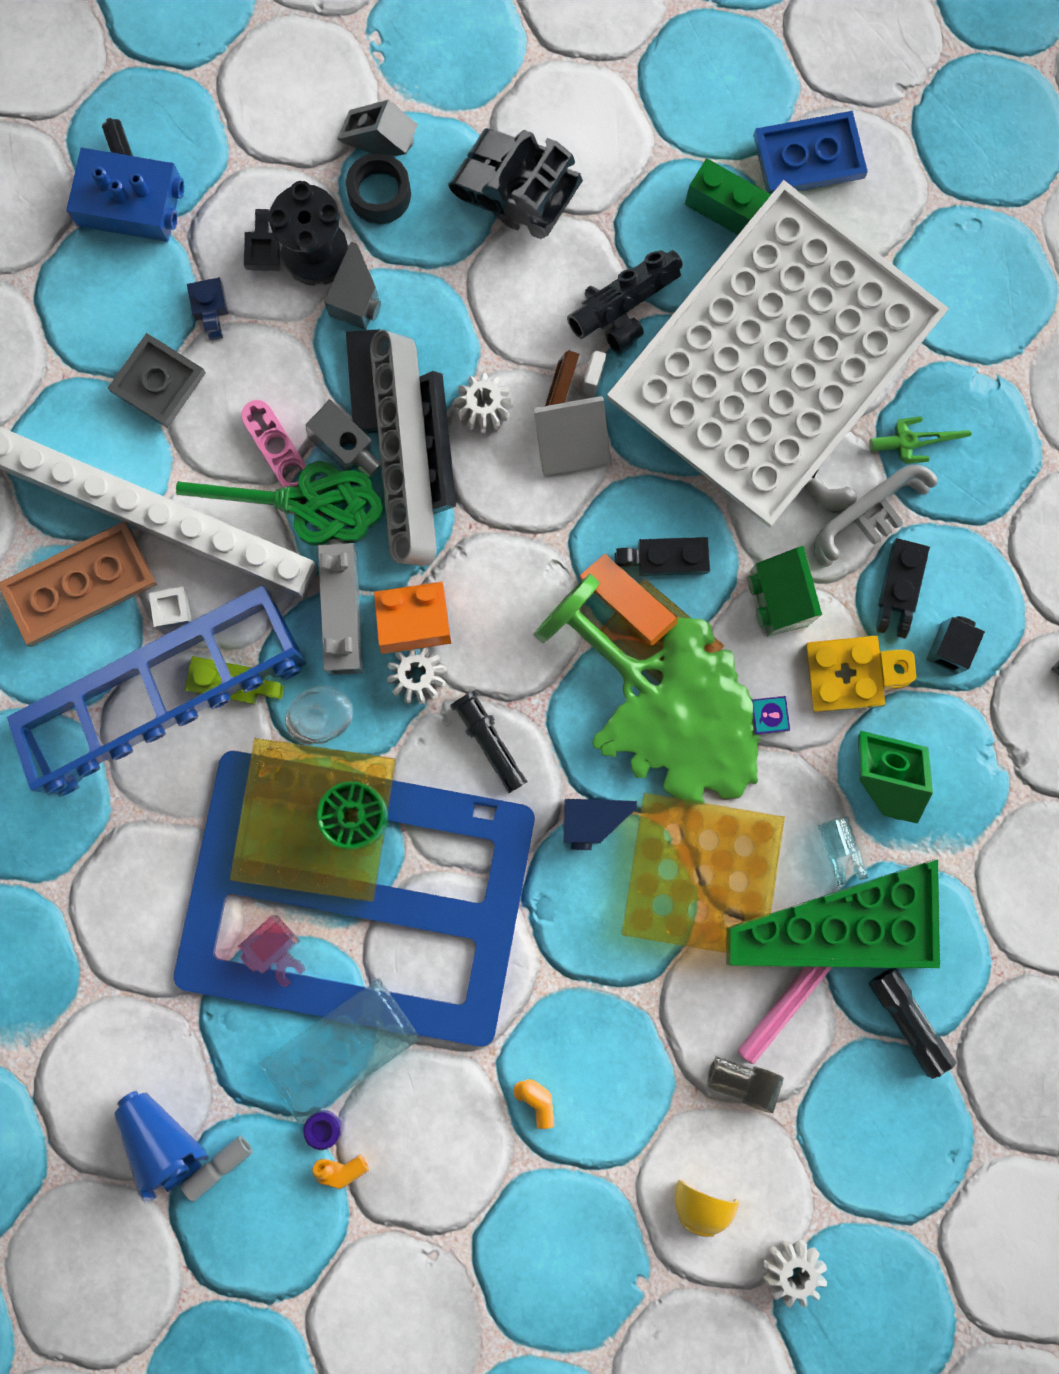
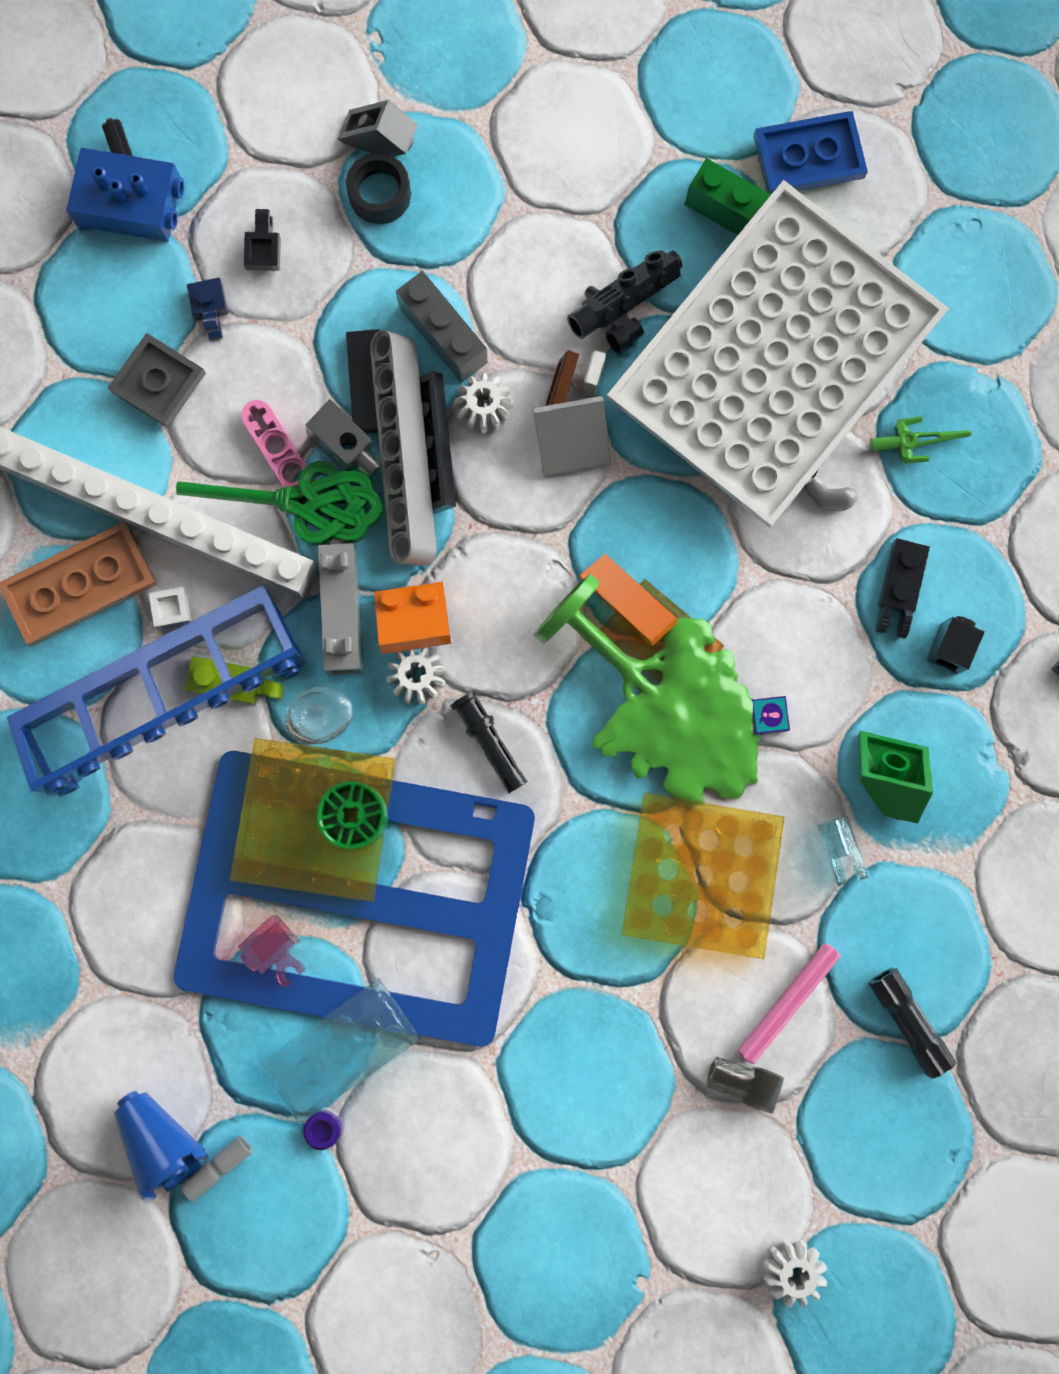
black piece [268,180,349,286] -> none
light orange arm [312,1154,369,1189] -> none
dark grey slope [324,242,381,330] -> none
black connector [448,128,583,239] -> none
light orange arm [513,1079,554,1129] -> none
dark blue slope [563,799,637,850] -> none
black plate [614,537,710,576] -> none
yellow helmet [675,1179,740,1237] -> none
green wing [726,859,940,968] -> none
green slope [747,546,822,637] -> none
yellow plate [806,635,917,713] -> none
light grey piece [814,465,938,567] -> none
none -> dark grey brick [396,270,488,383]

